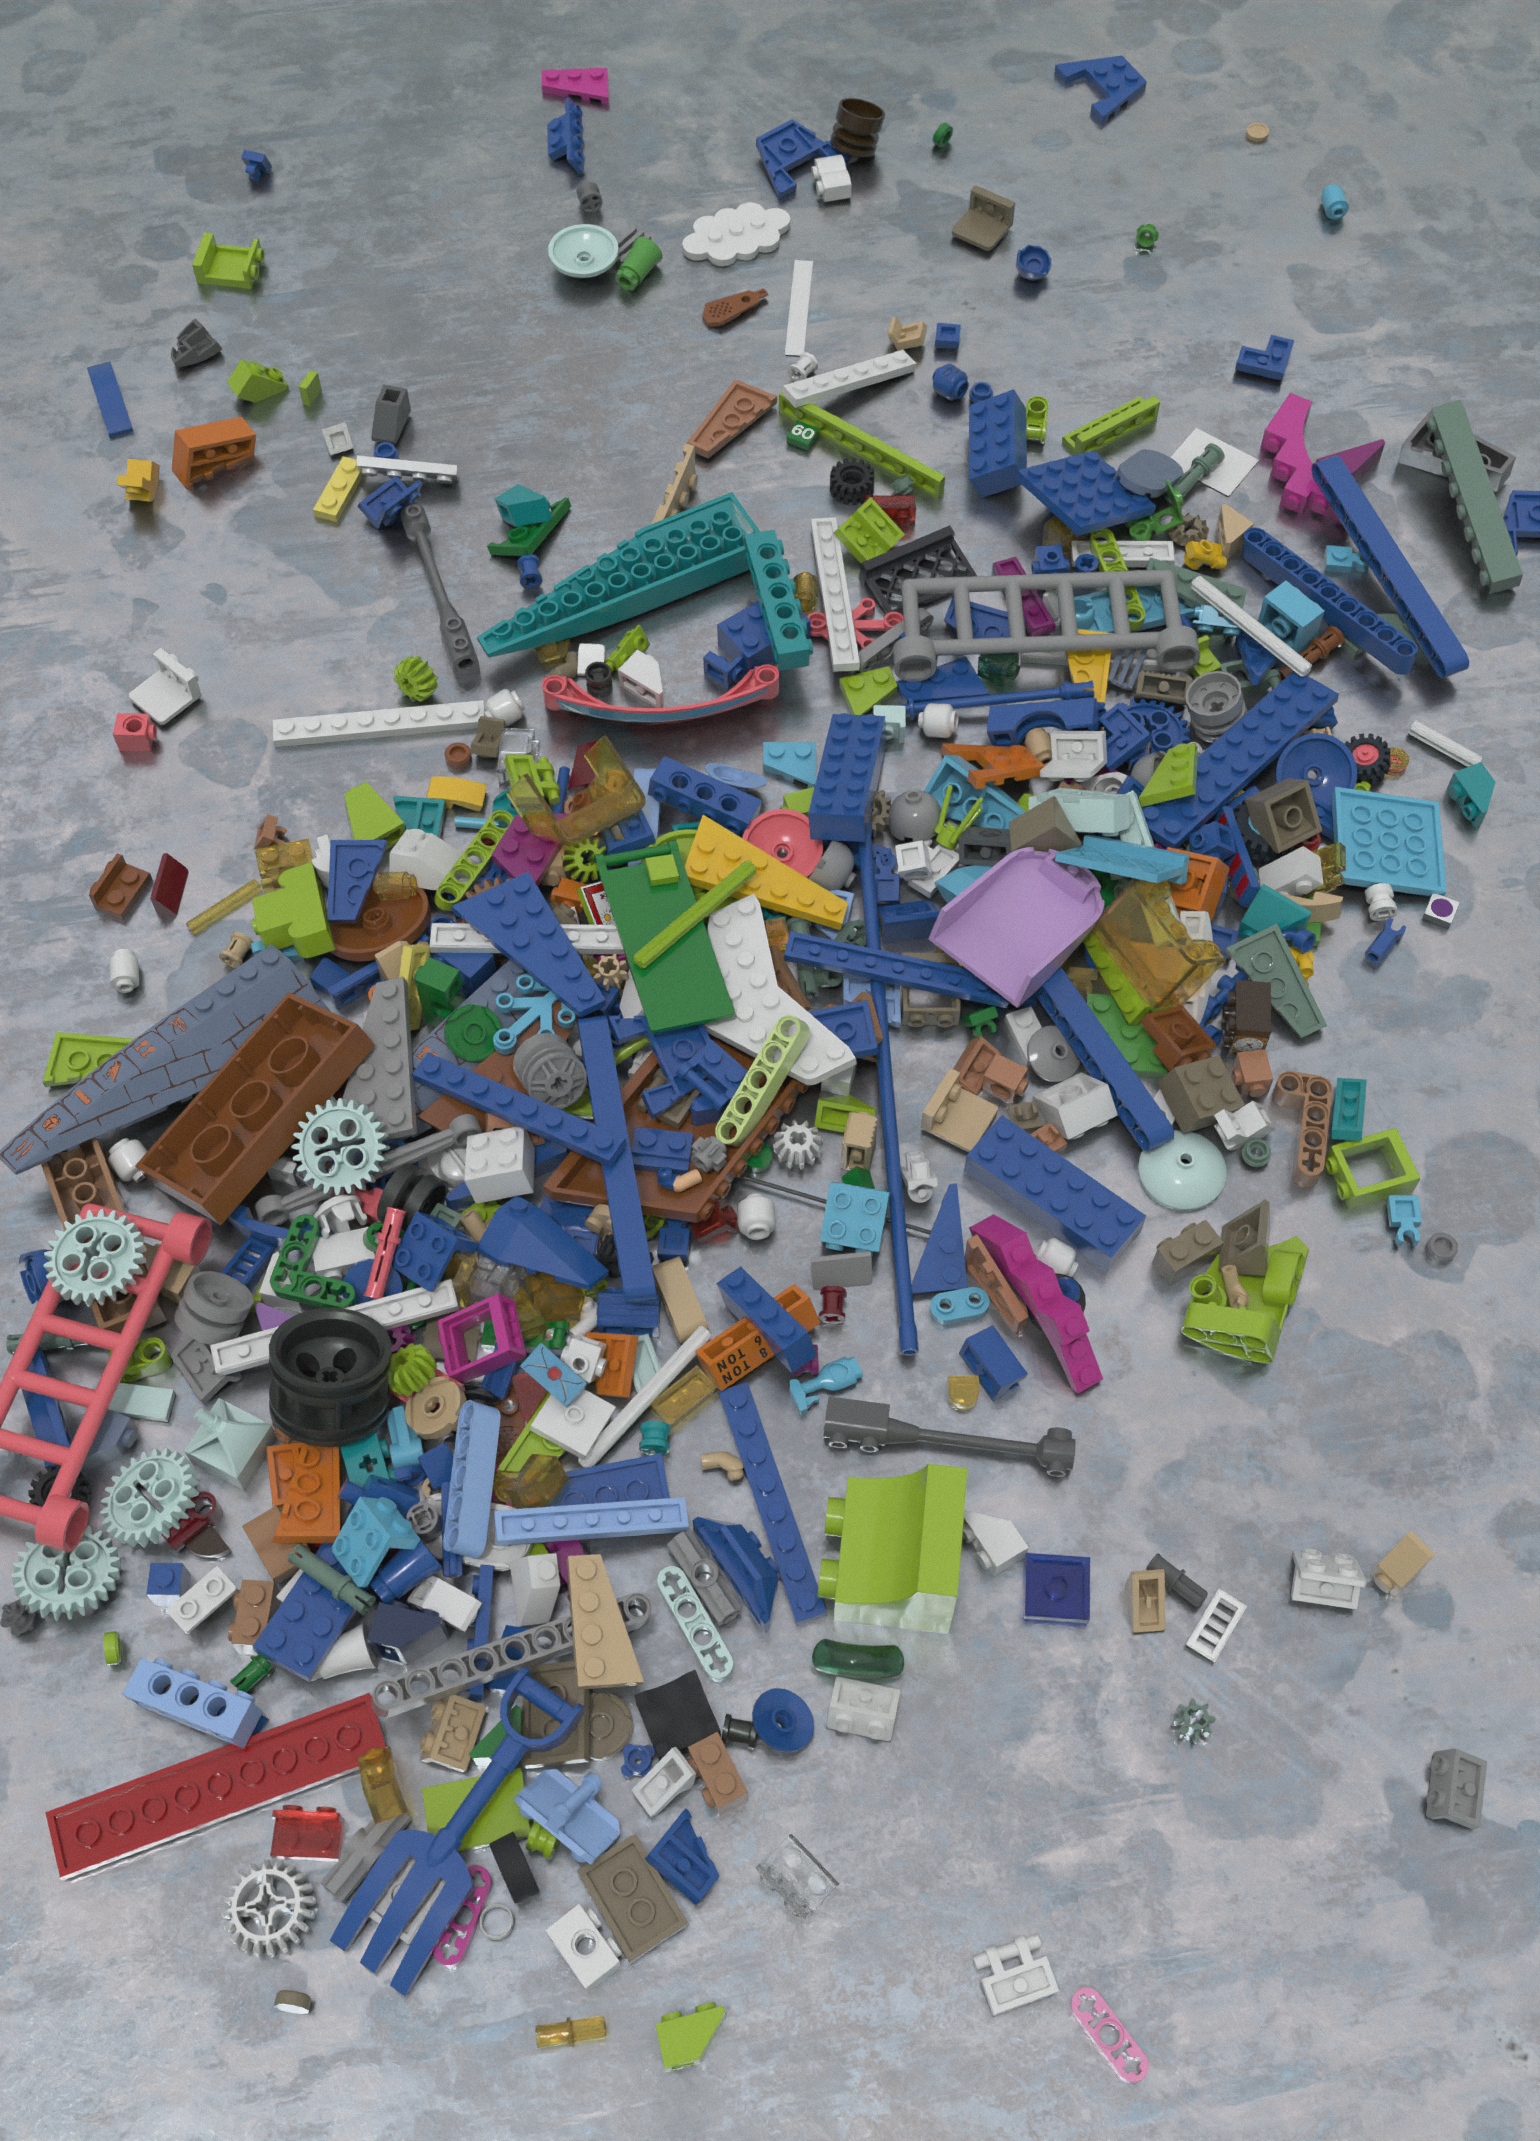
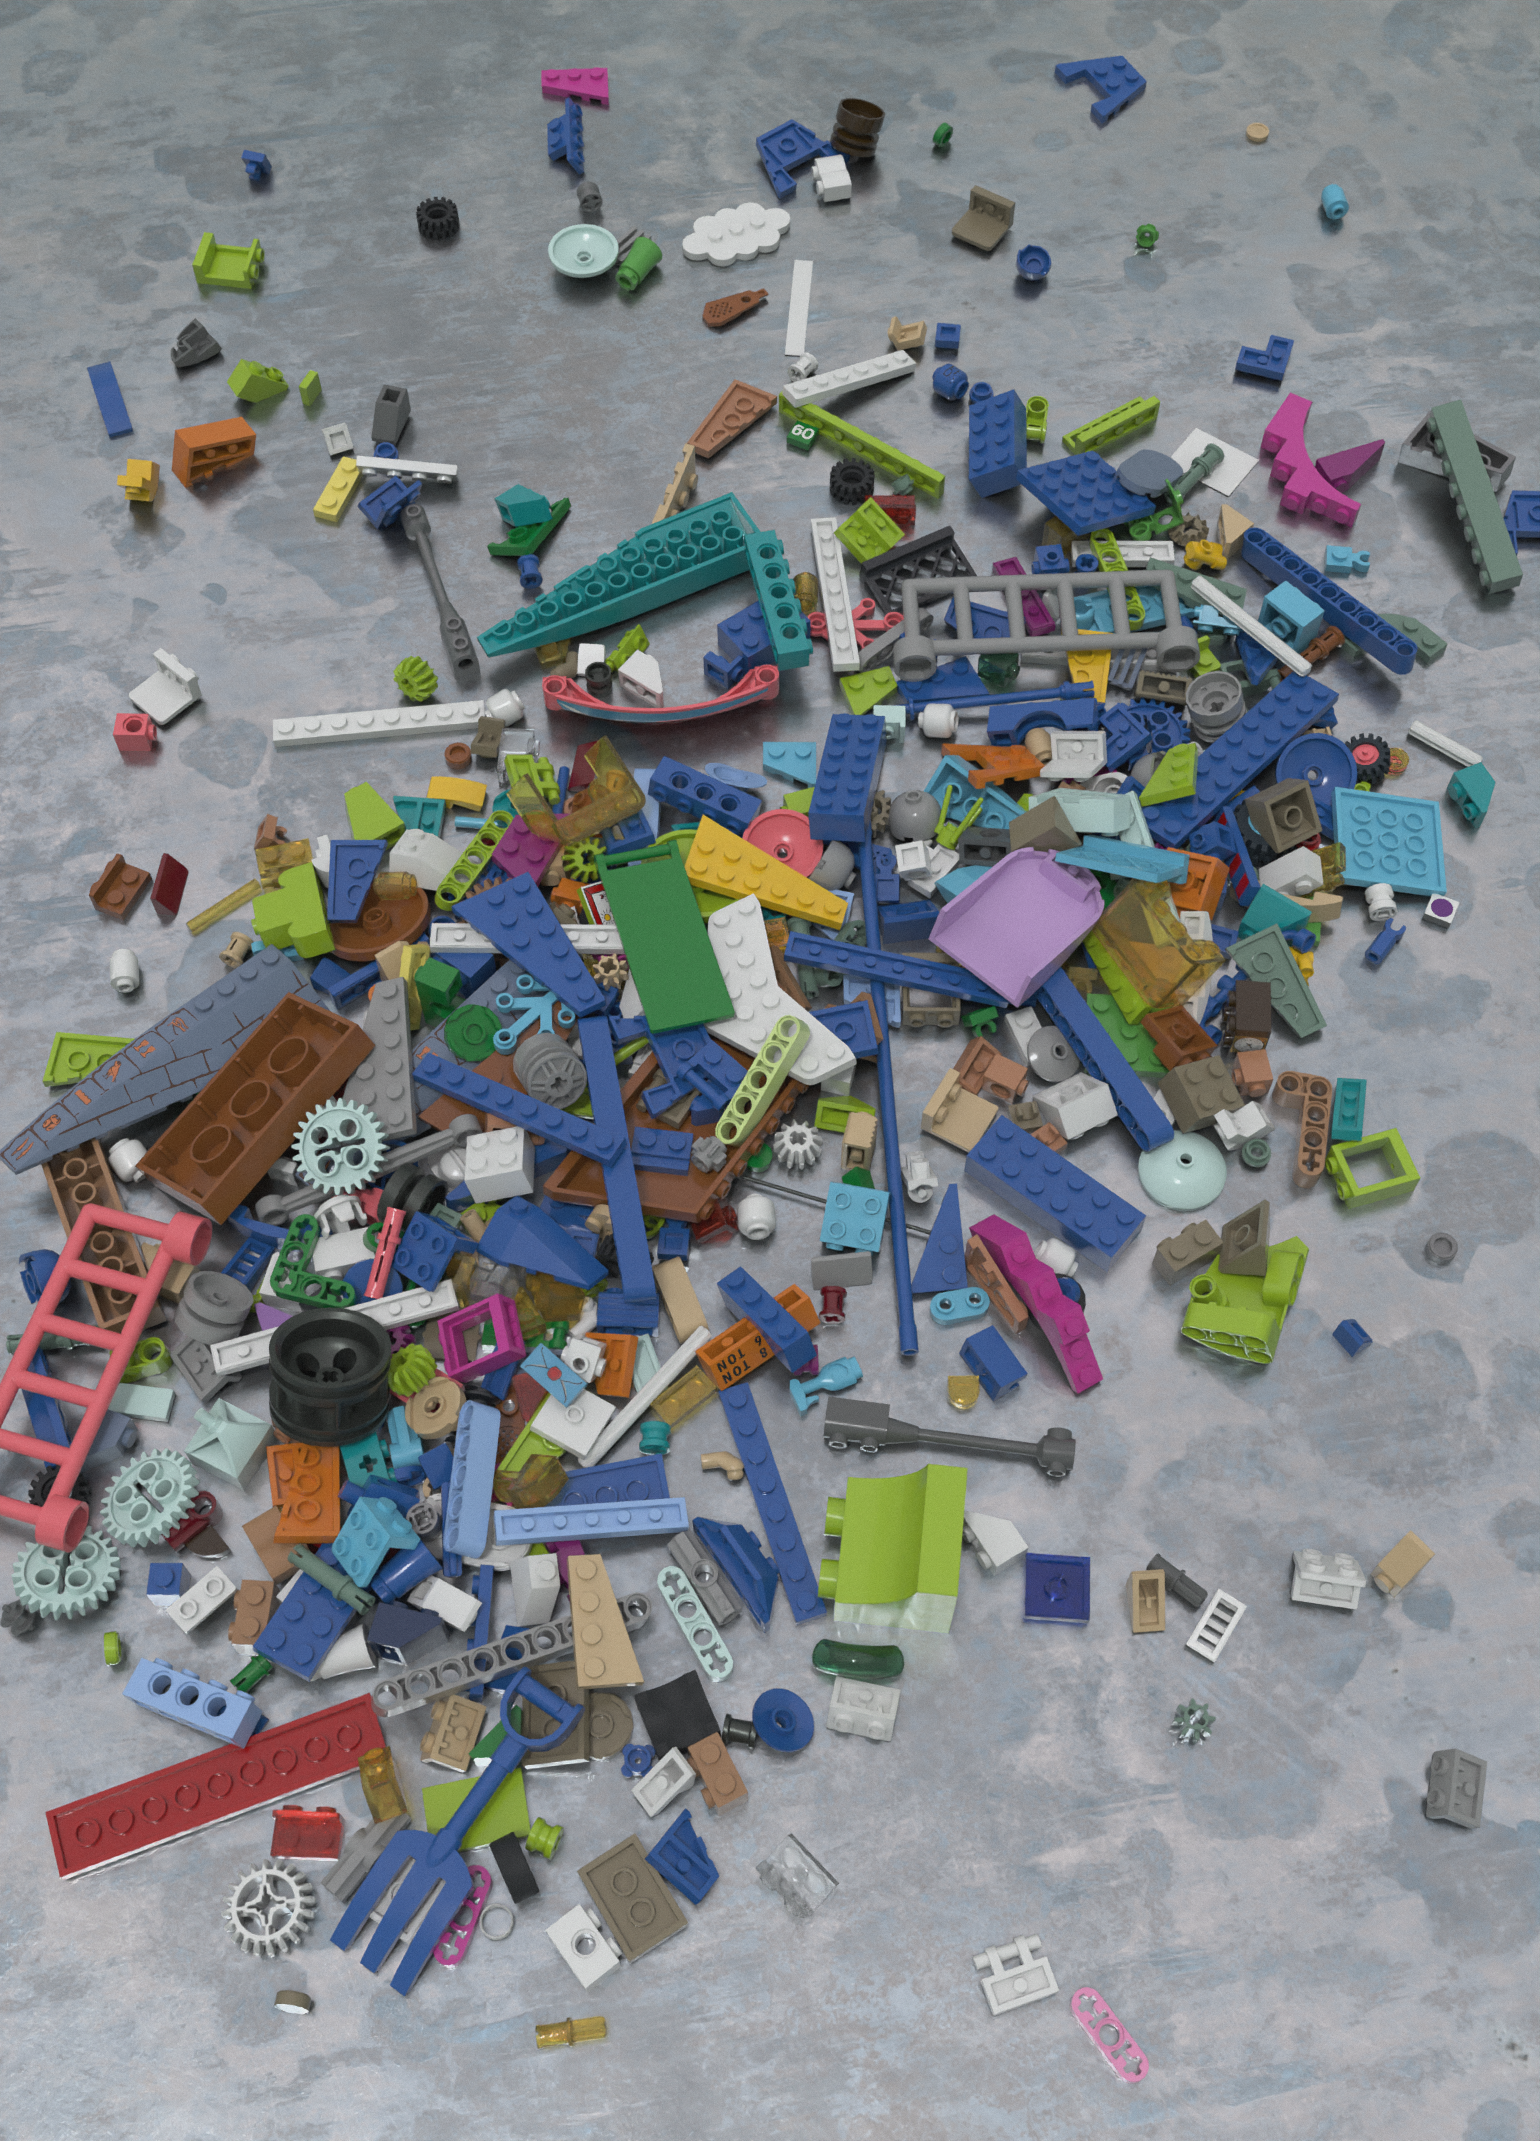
light aqua gear [43,1209,147,1307] -> none
light blue shield [514,1769,620,1865] -> none
lime axle [633,860,756,969] -> none
lime tile [645,854,679,886] -> none
lime slope [655,2002,726,2072] -> none
arm [656,1167,702,1192] -> none
tan arm [1221,1265,1249,1309] -> none
blue beam [1311,455,1469,678] -> none
medium azure plate [1386,1195,1422,1246] -> none
none -> black tyre [416,197,460,240]
none -> blue slope [1332,1319,1373,1357]

